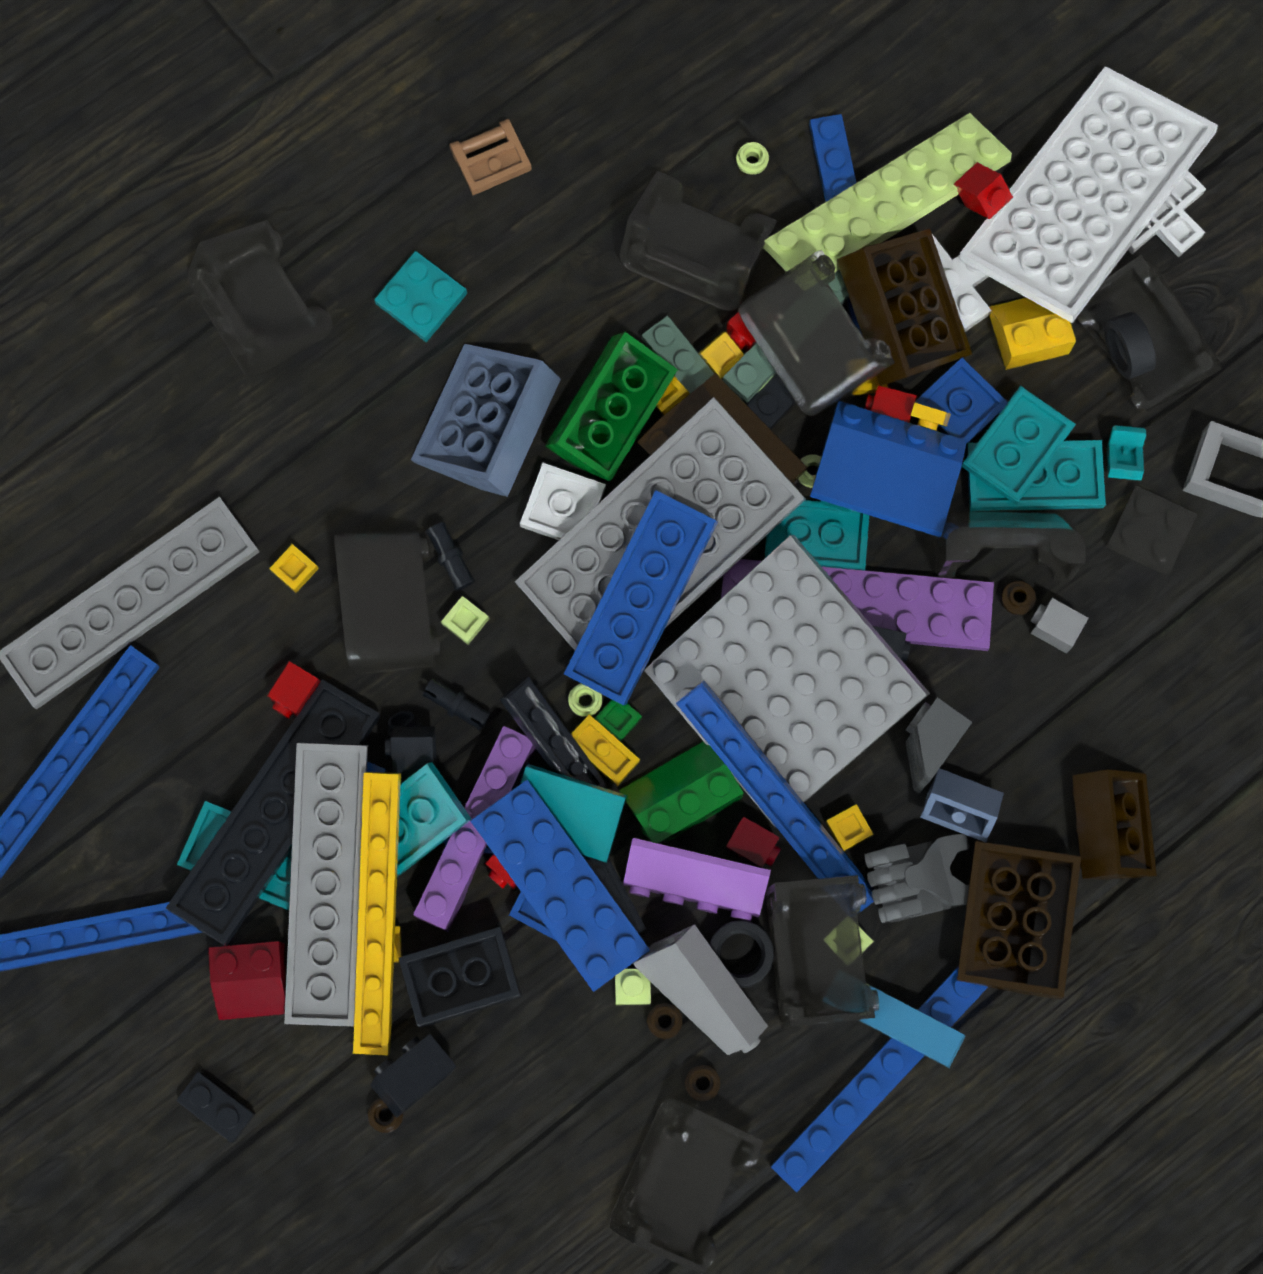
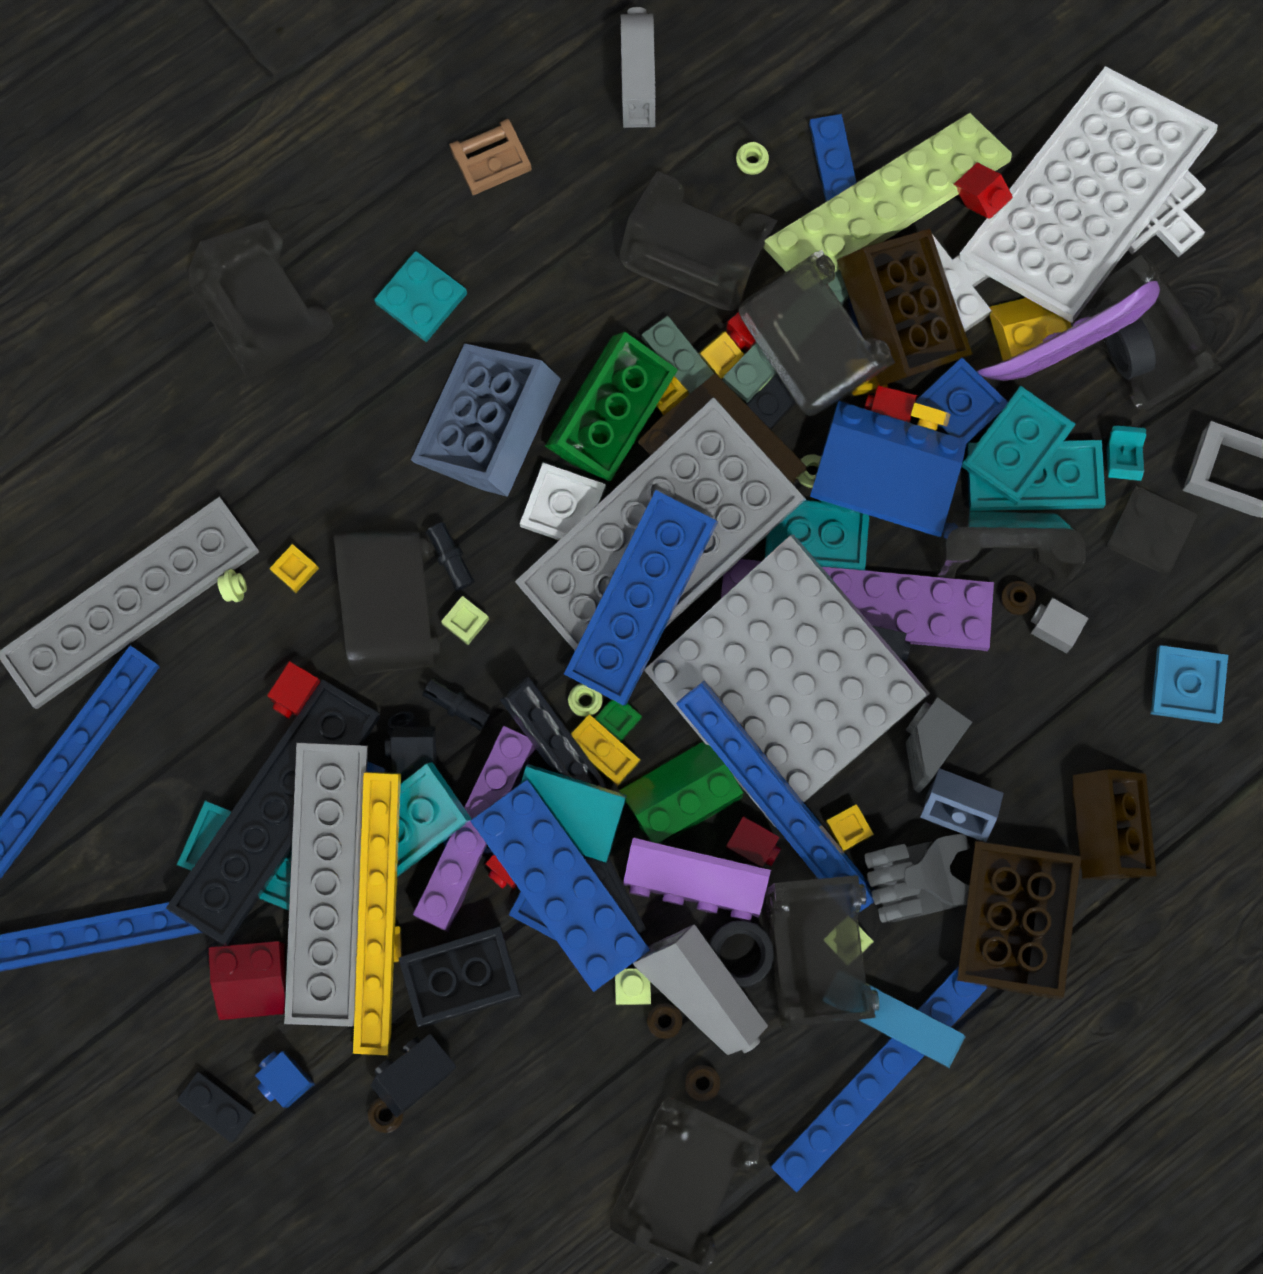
none -> yellowish green plate [218,569,247,602]
none -> blue brick [255,1051,315,1108]
none -> light grey window [621,7,655,128]
none -> medium lavender piece [977,281,1160,381]
none -> dark azure plate [1151,645,1228,724]

